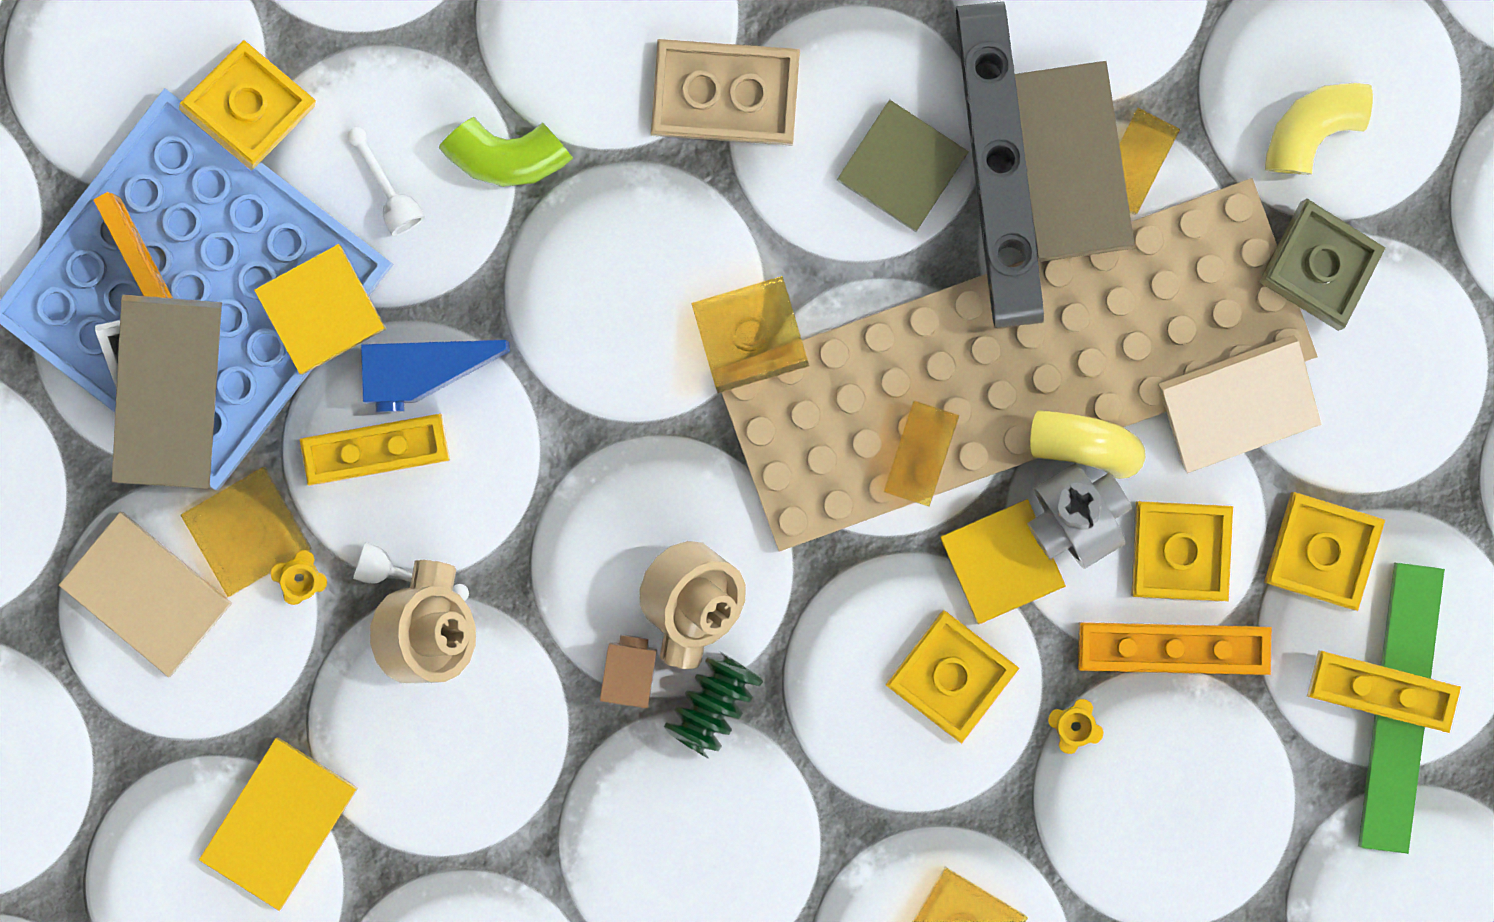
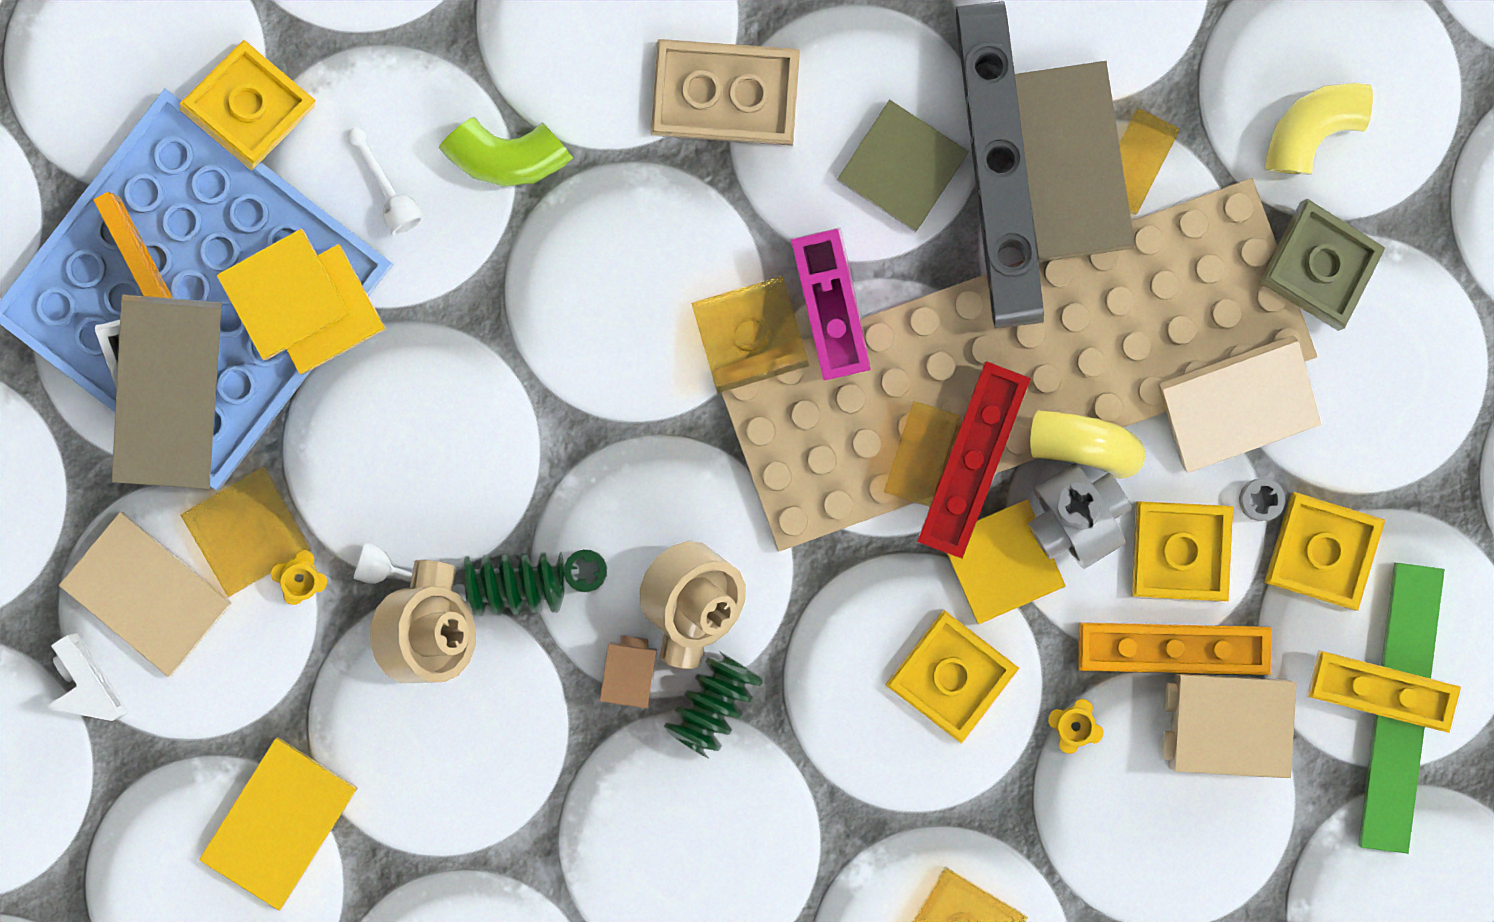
yellow tile [300,413,450,486] -> none
blue slope [361,340,510,412] -> none
none -> white slope [46,633,129,721]
none -> yellow tile [217,229,350,361]
none -> dark green piece [464,552,565,616]
none -> dark green bush [564,549,607,592]
none -> dark pink slope [791,227,871,381]
none -> red plate [916,361,1031,559]
none -> tan brick [1162,673,1297,779]
none -> light grey bush [1239,478,1285,521]

